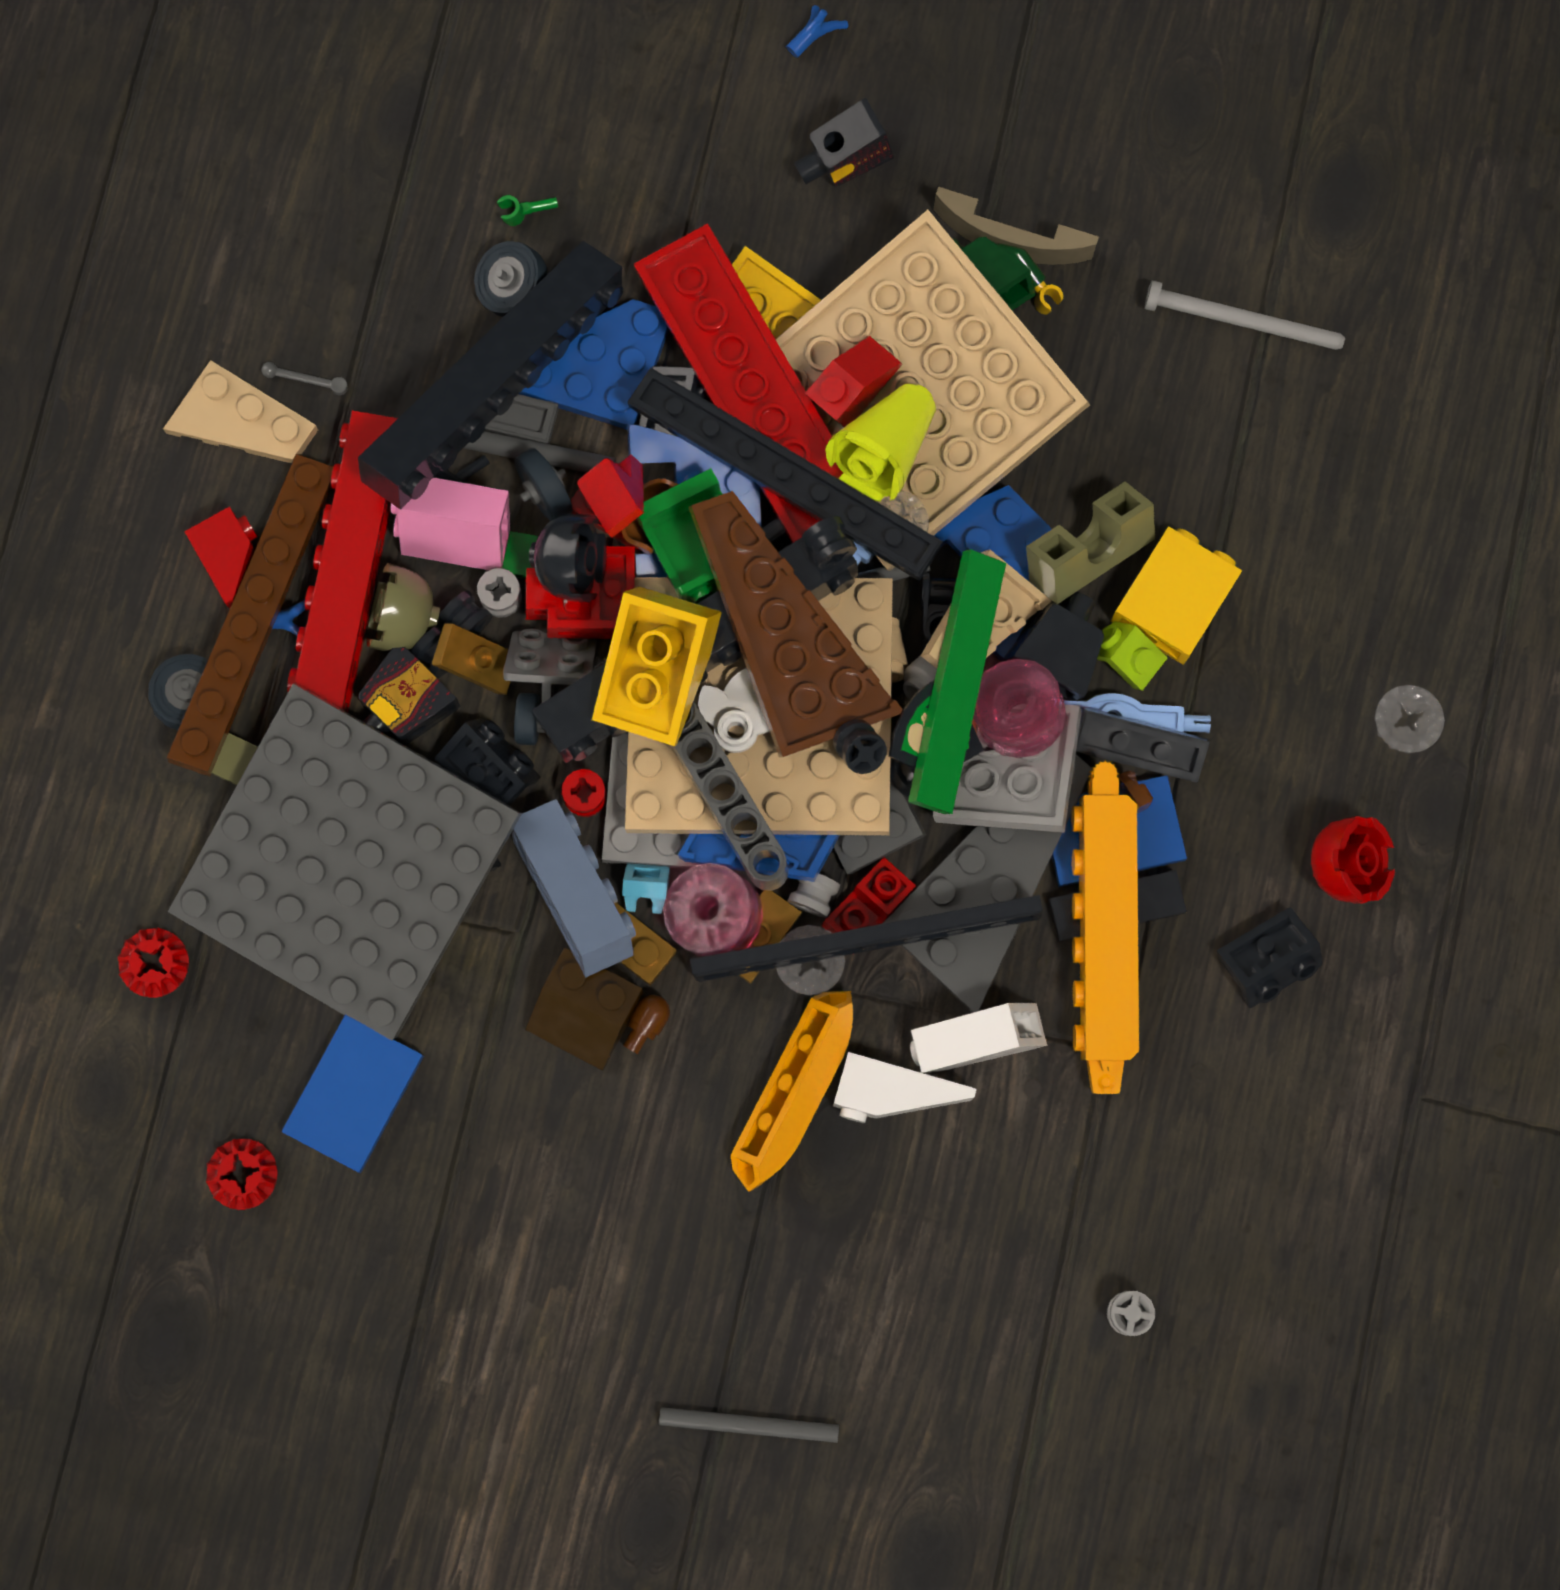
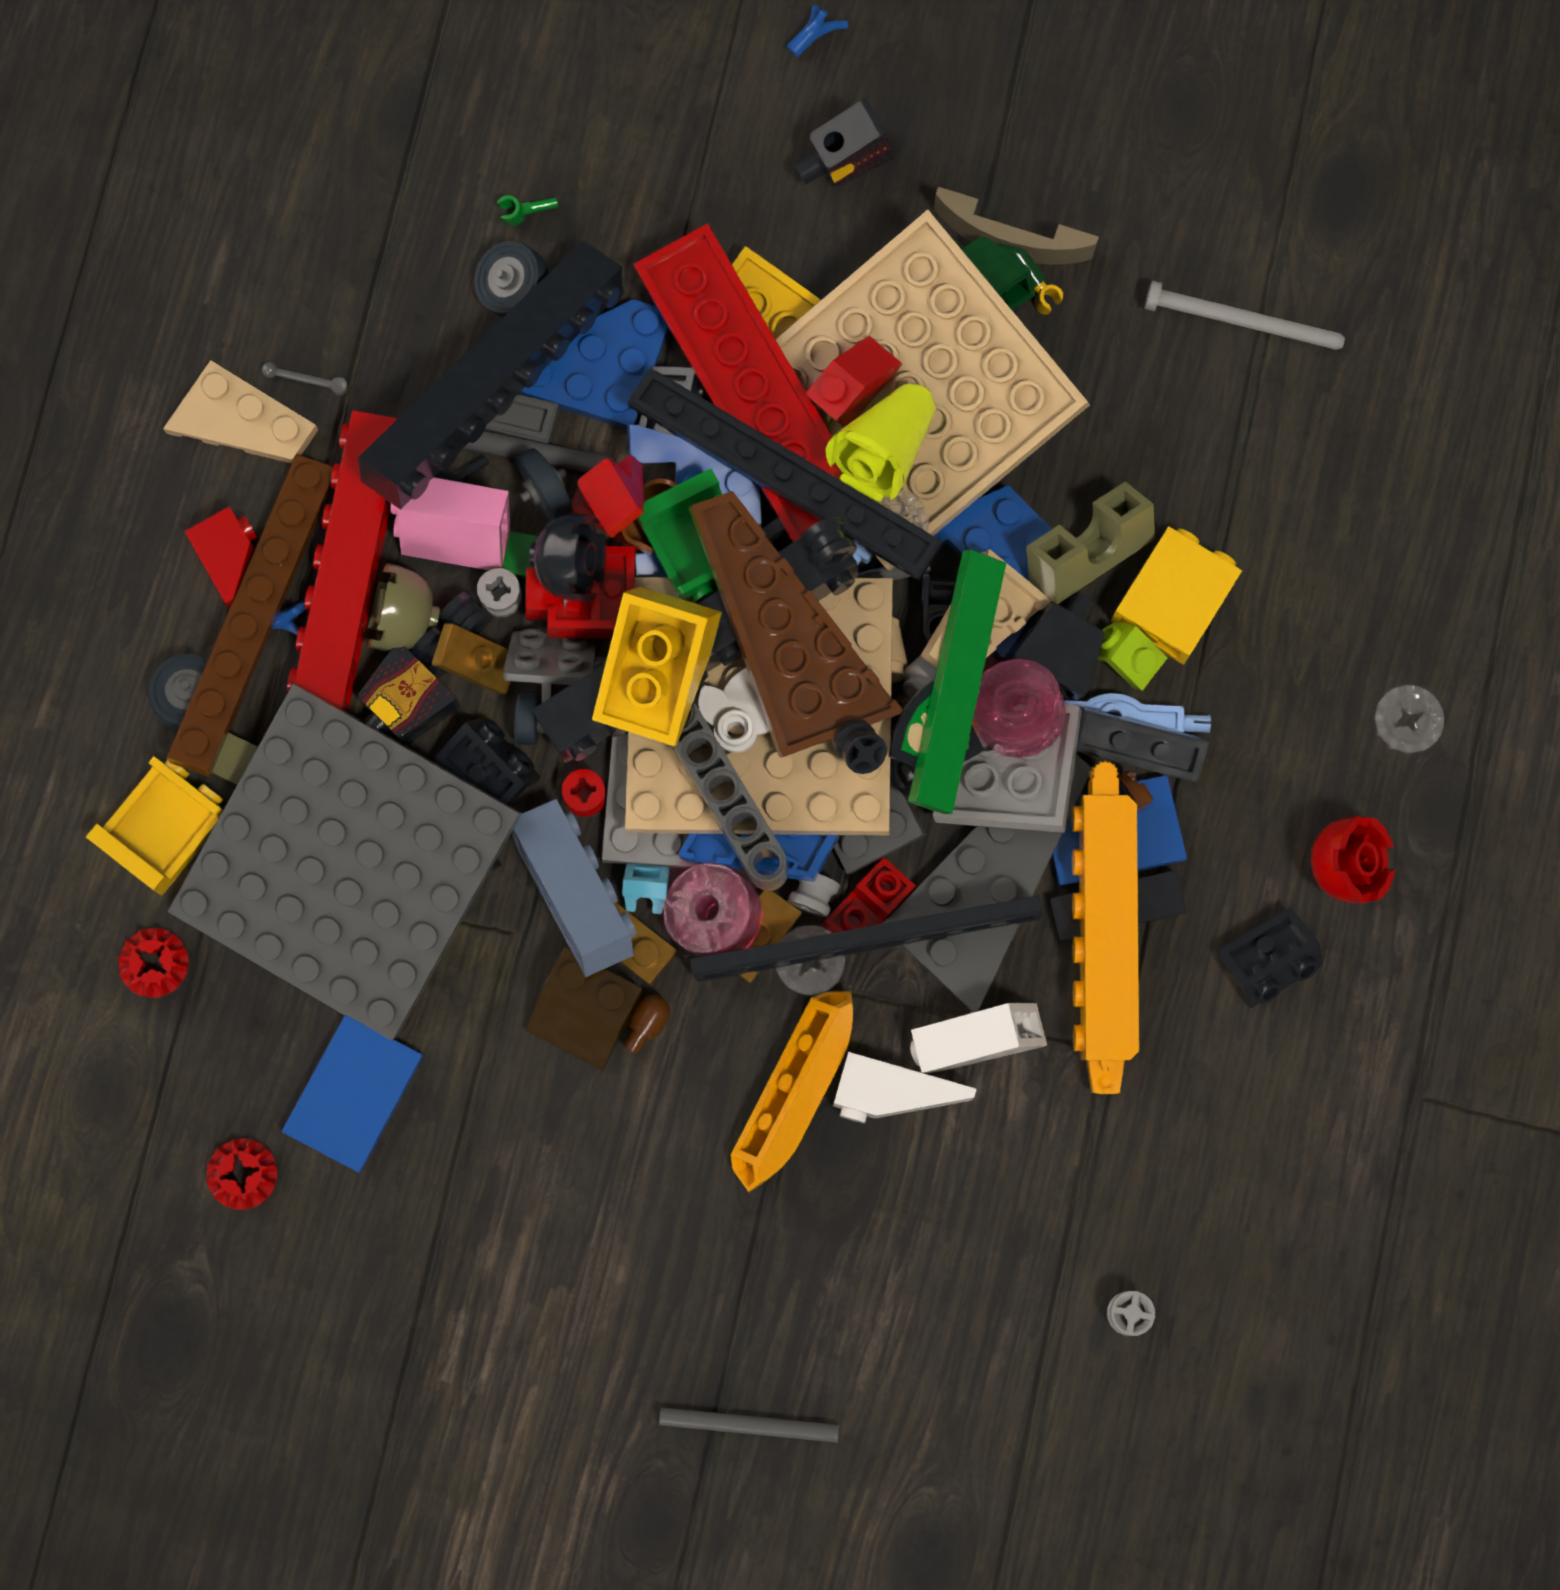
none -> yellow panel [86,756,223,896]

